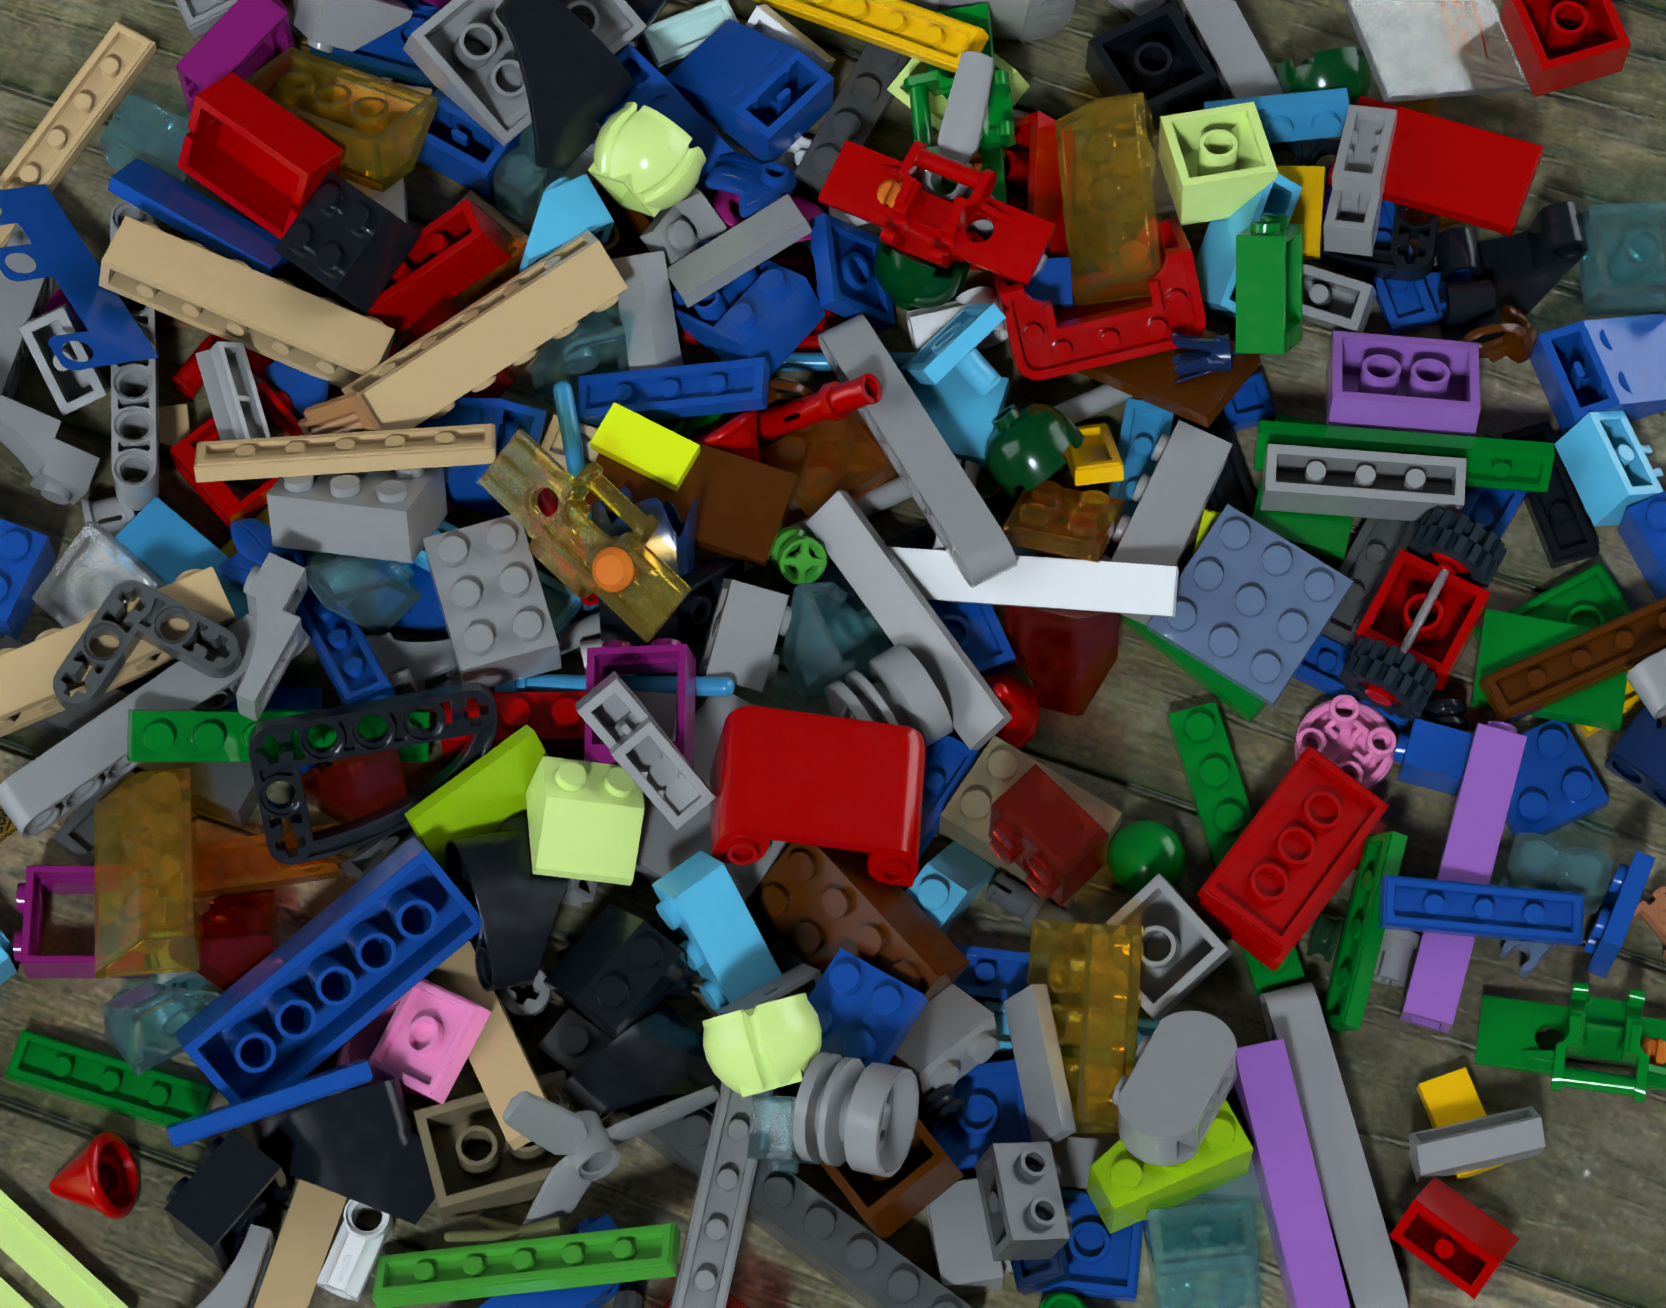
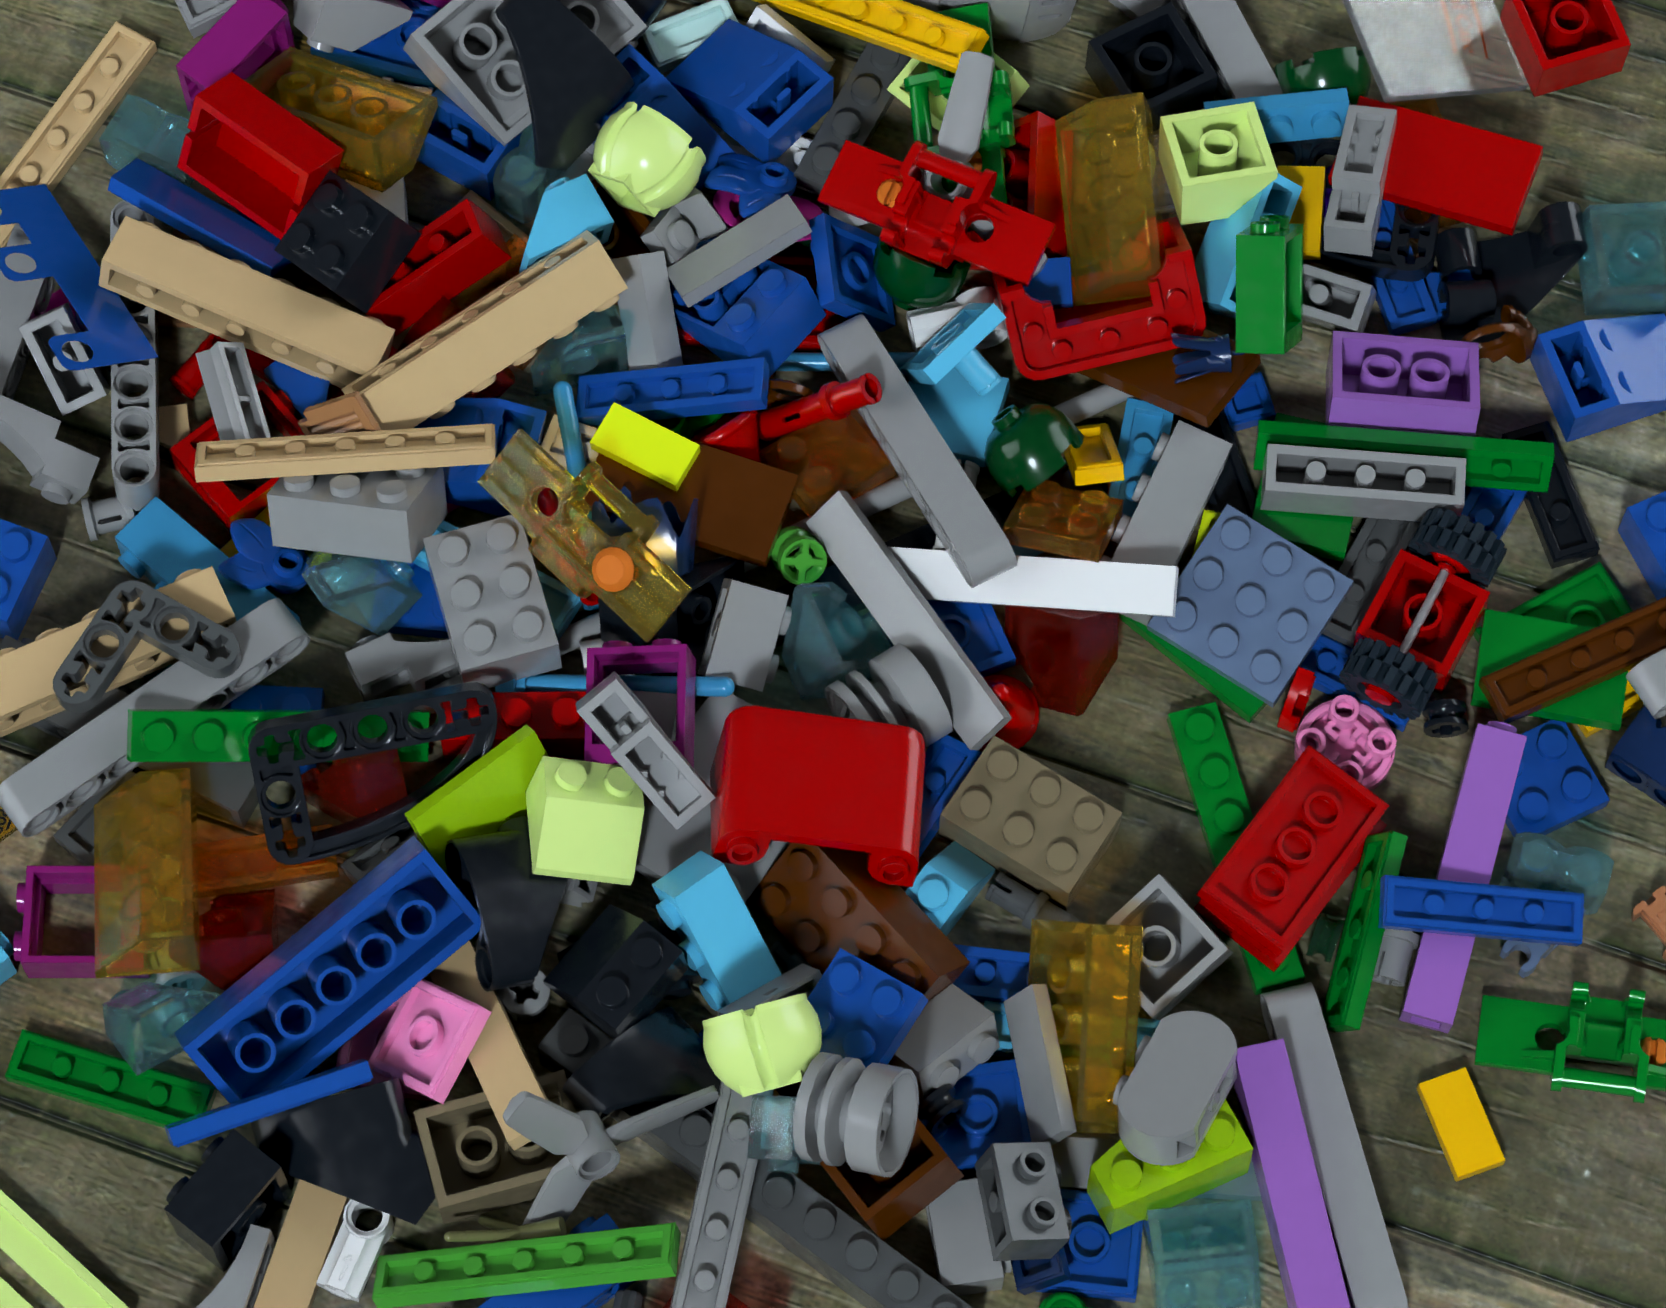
clear plate [32,521,166,628] -> none
red hat [49,1132,139,1220] -> none
light grey slope [236,552,308,722] -> none
blue tile [295,572,396,705] -> none
clear red brick [988,764,1109,907] -> none
green hair [1106,820,1186,894] -> none
red brick [1389,1176,1520,1299] -> none
blue brick [1392,718,1473,796] -> none
light grey piece [1408,1106,1546,1183] -> none
medium azure brick [1554,410,1664,527] -> none
blue plate [1583,850,1656,978] -> none
none -> red tile [1277,666,1316,733]

